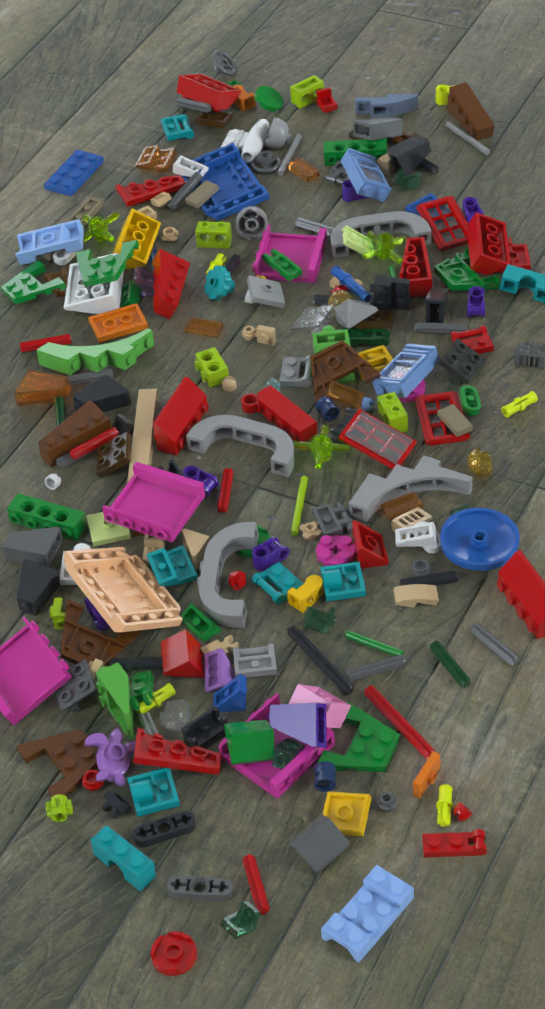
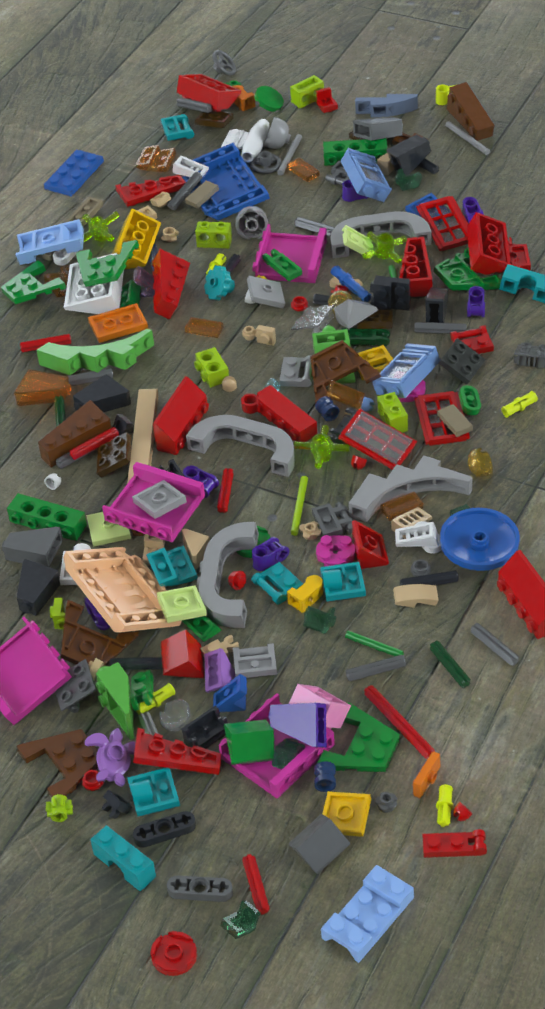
black axle [287,625,354,695] -> none
none -> light grey plate [132,480,187,519]
none -> yellowish green plate [157,585,206,623]
none -> red plate [291,296,308,312]
none -> red hinge [351,455,367,470]

